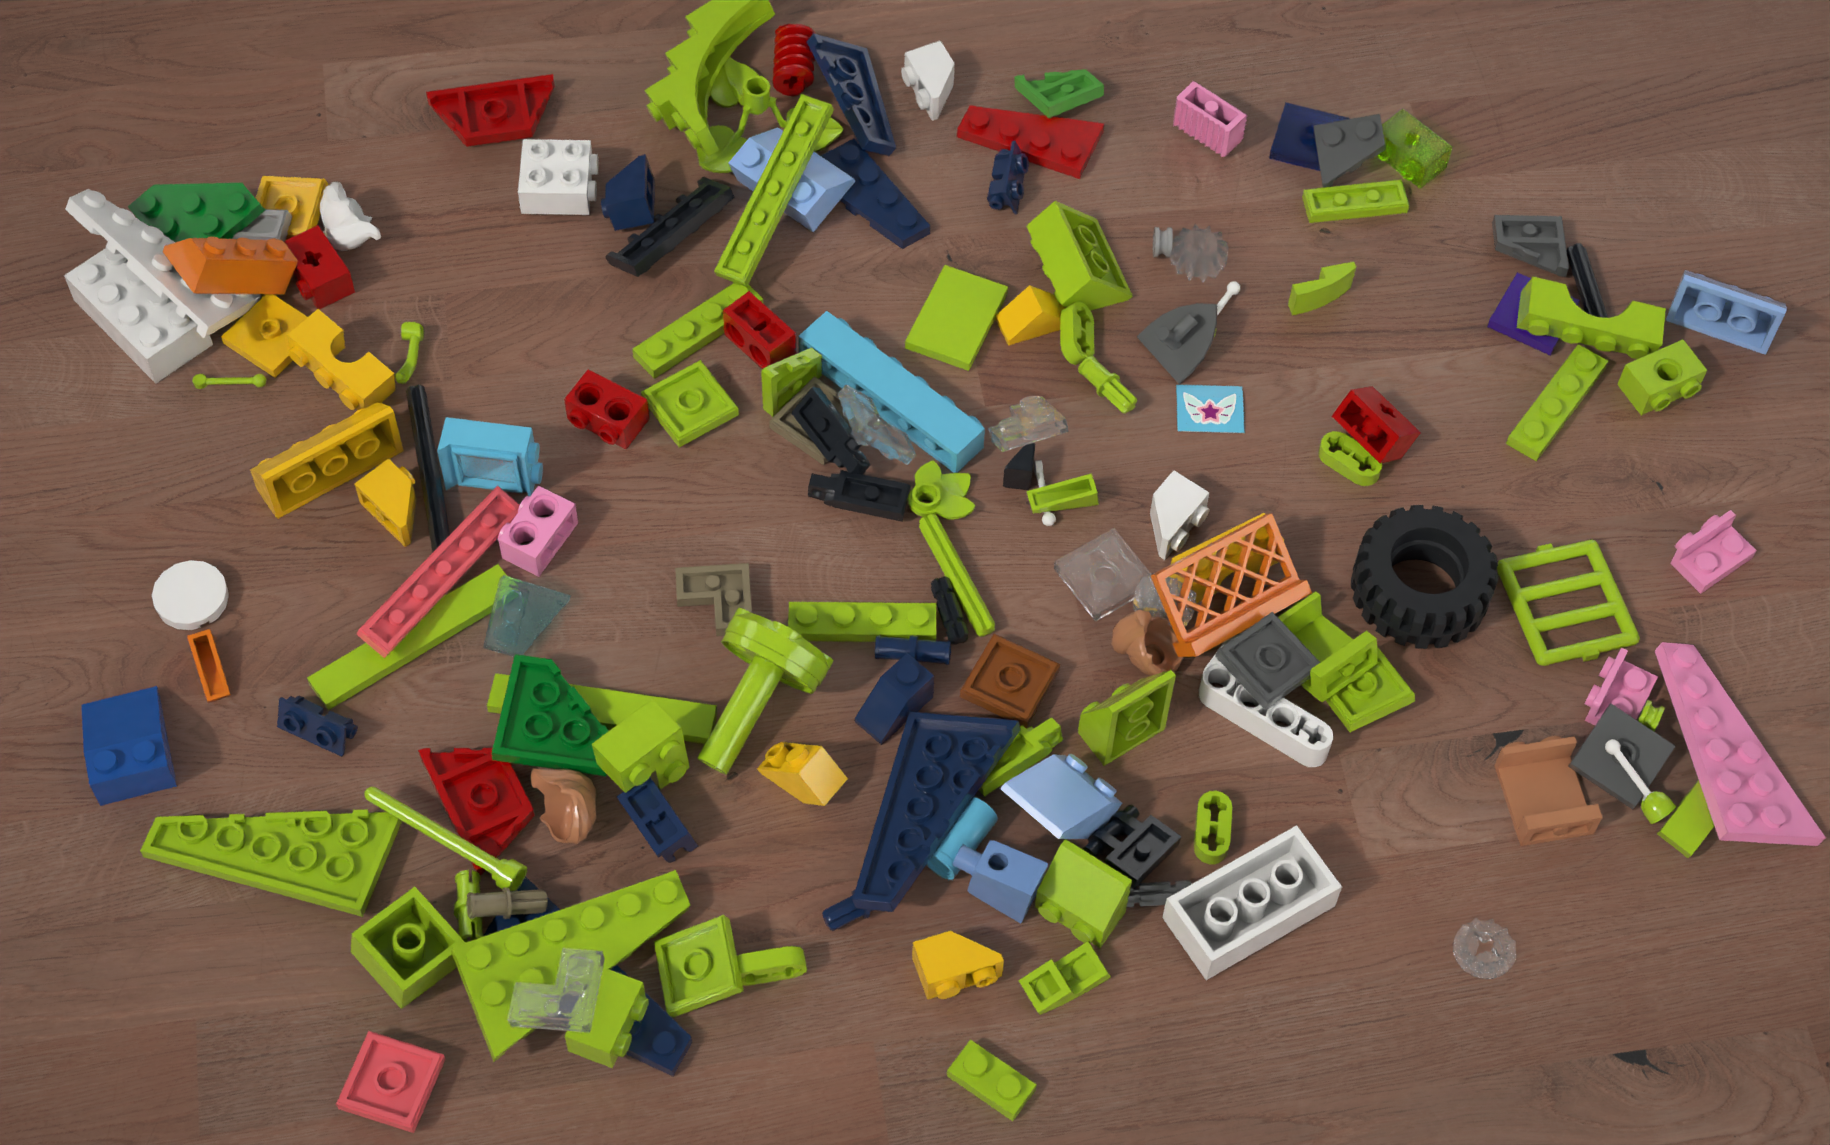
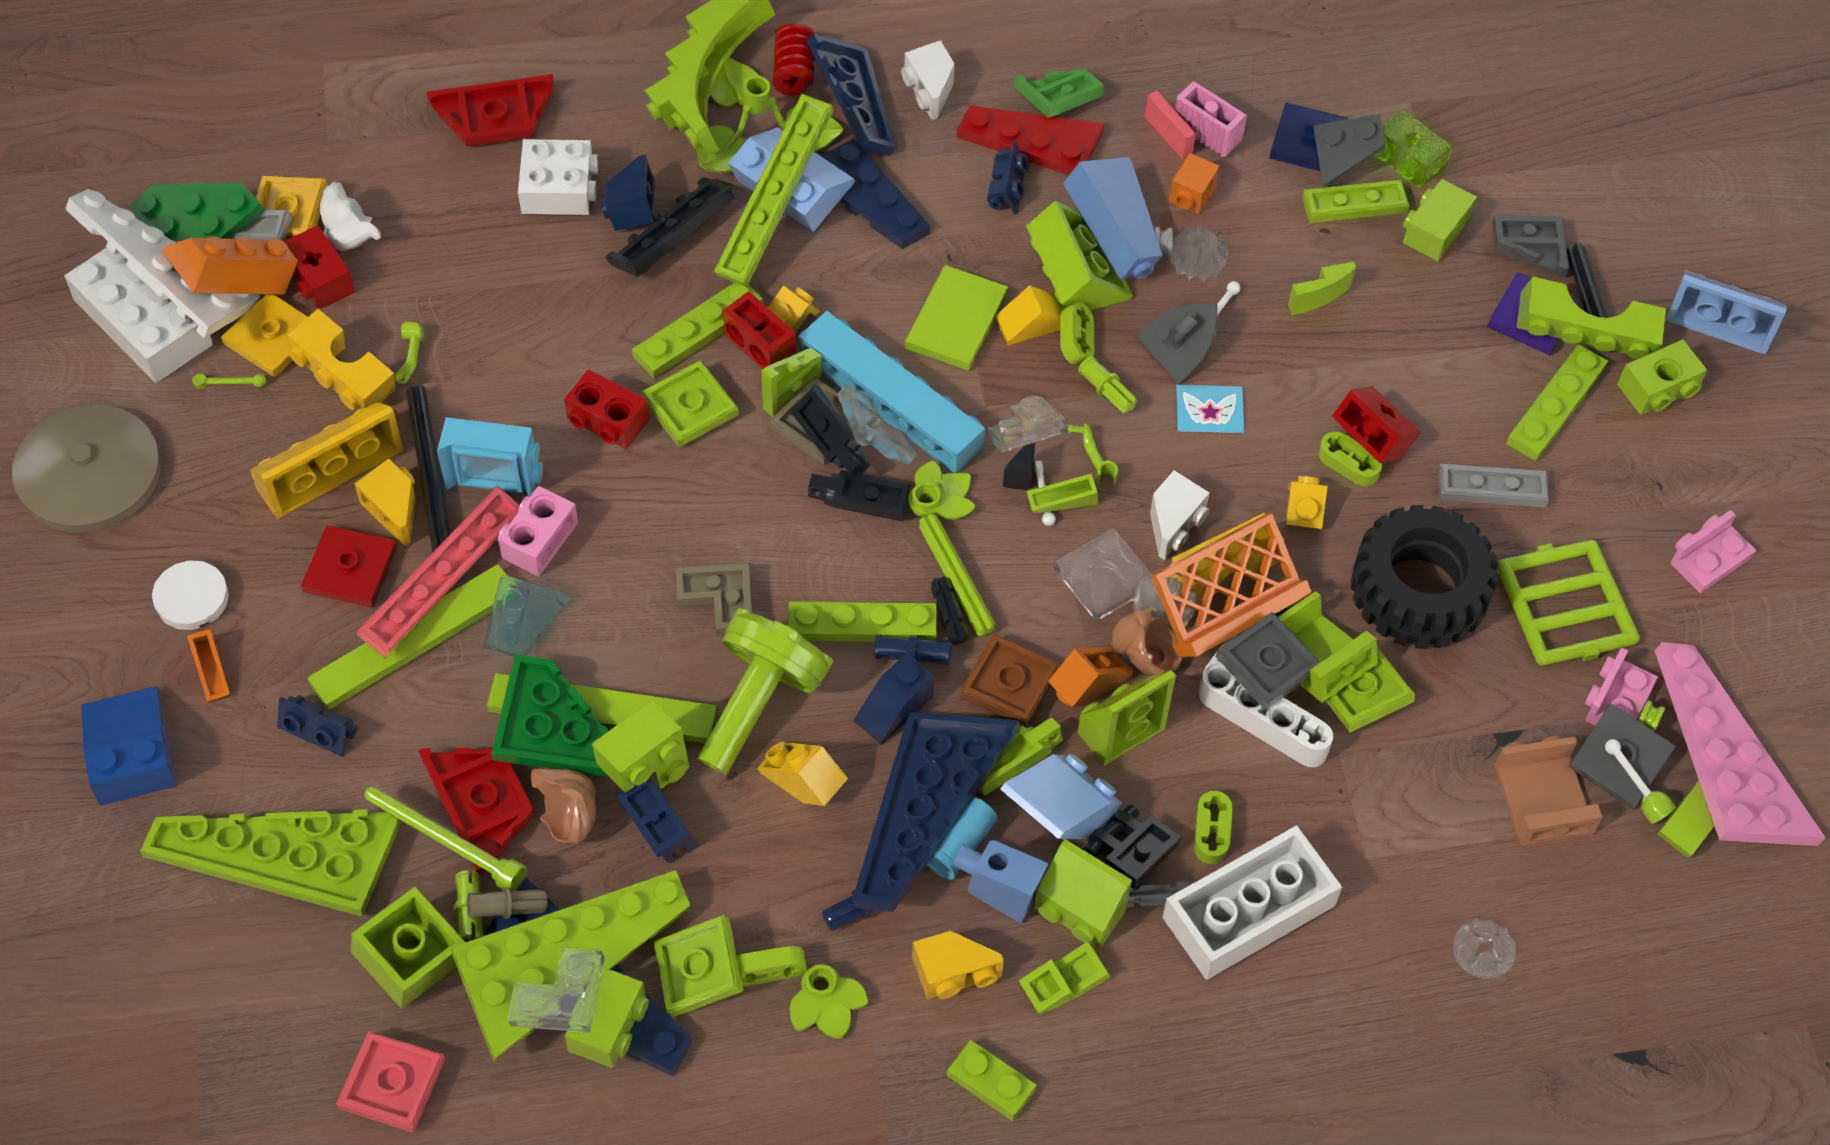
none -> dark tan dish [12,404,161,533]
none -> red plate [301,525,397,608]
none -> yellow bracket [768,285,820,332]
none -> lime plate [790,964,868,1039]
none -> orange slope [1048,646,1135,707]
none -> medium blue slope [1063,157,1163,280]
none -> lime piece [1066,423,1118,485]
none -> coral tile [1145,91,1196,160]
none -> orange brick [1169,153,1220,215]
none -> yellow bracket [1285,476,1328,529]
none -> lime brick [1403,179,1477,261]
none -> light grey tile [1438,463,1549,508]

